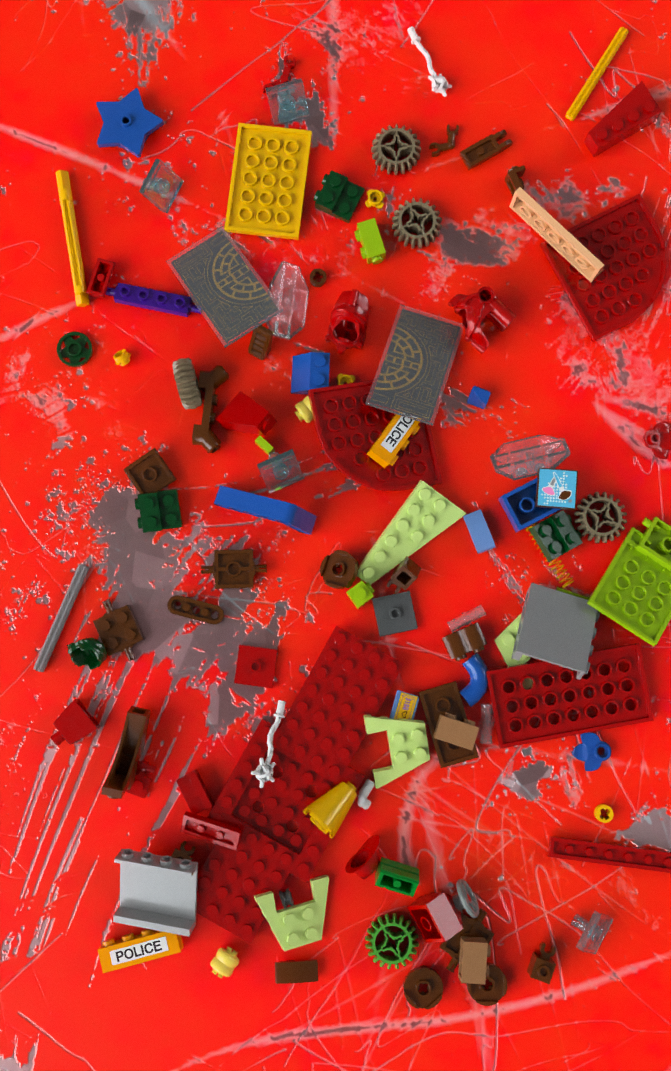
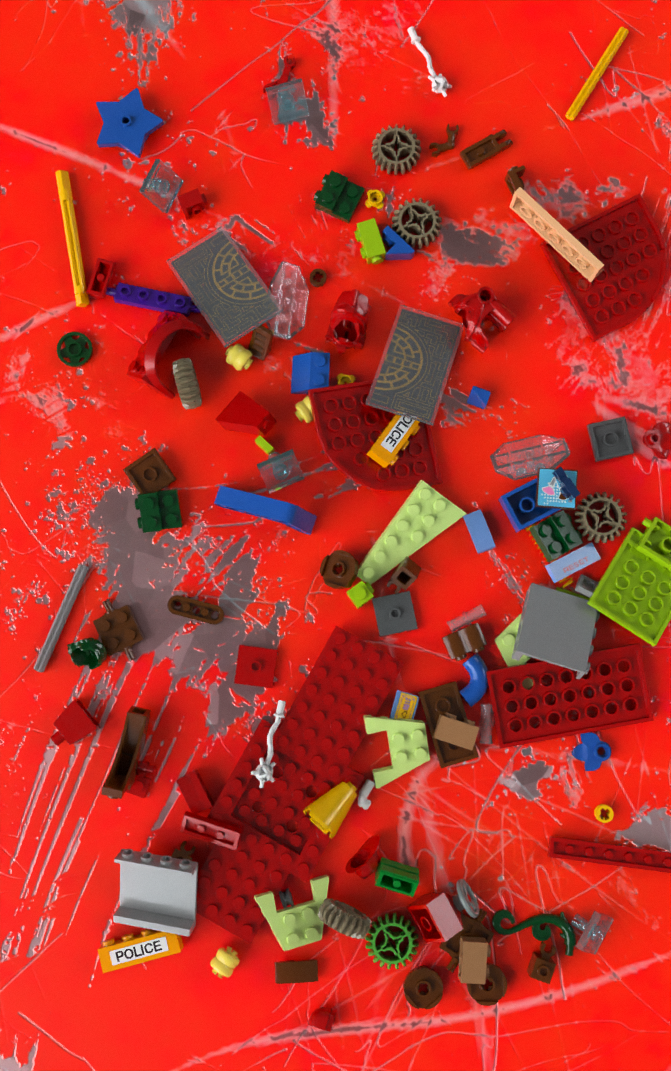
yellow plate [113,349,131,366] -> none
reddish brown plate [192,366,229,453] -> none
reddish brown plate [201,549,267,589] -> none
yellow plate [224,123,312,240] -> none
red wedge [584,81,662,157] -> none
none -> red piece [126,311,210,399]
none -> red brick [177,188,208,220]
none -> light yellow piece [225,343,253,371]
none -> red piece [308,1007,336,1032]
none -> dark tan gear [318,898,371,939]
none -> blue slope [382,226,415,260]
none -> dark green plant [492,909,576,956]
none -> medium blue tile [545,542,601,583]
none -> dark blue plate [552,467,580,501]
none -> light grey plate [575,574,598,598]
none -> dark grey plate [587,417,634,462]

